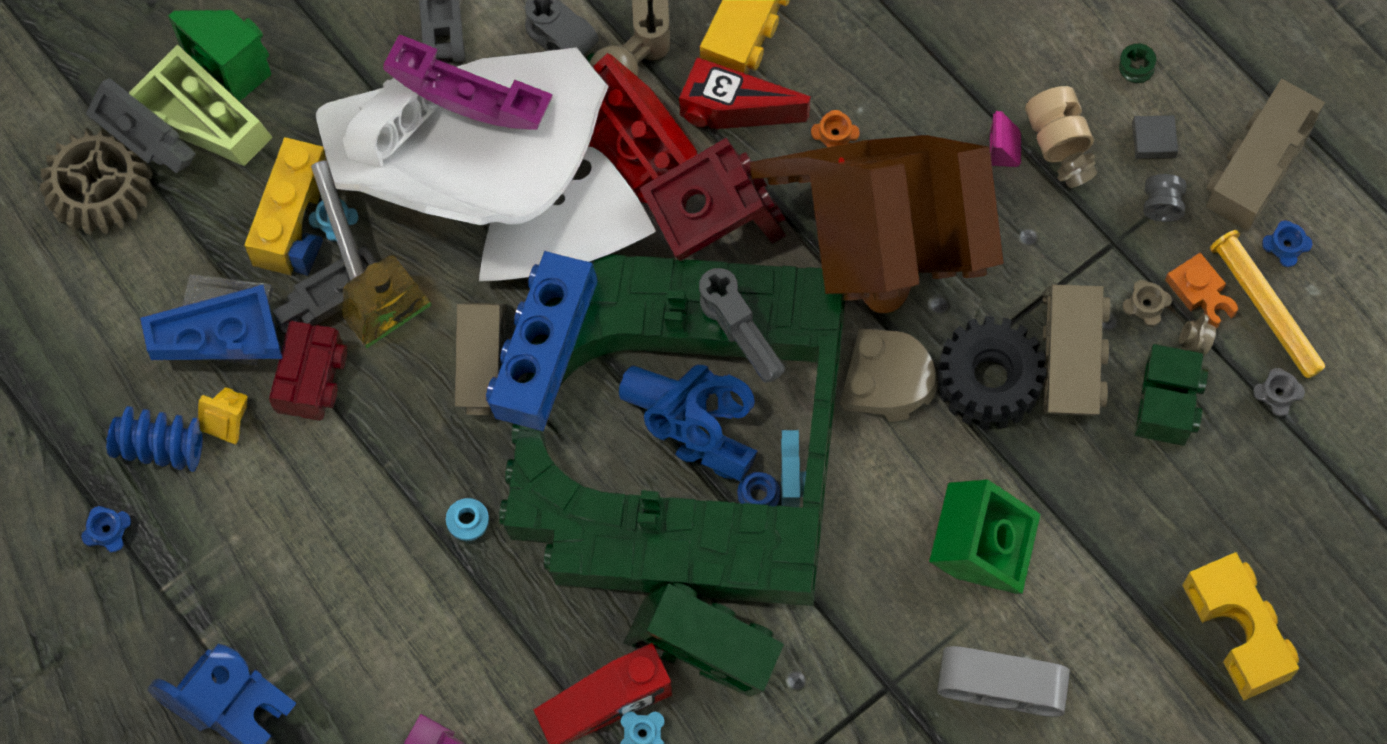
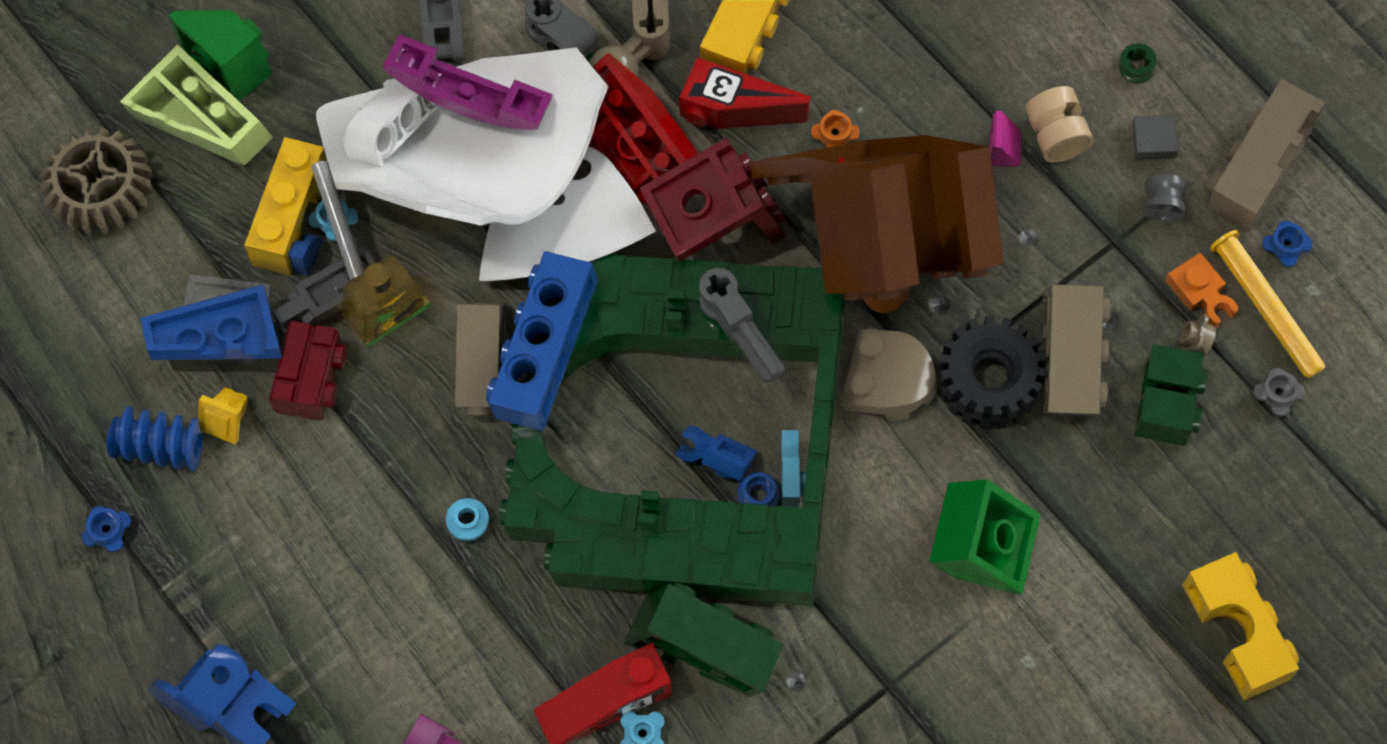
dark grey hinge [86,78,196,173] -> none
blue connector [619,365,755,452] -> none
light grey beam [937,646,1070,717] -> none
dark tan plate [1057,152,1097,188] -> none
dark tan plate [1122,280,1172,327] -> none

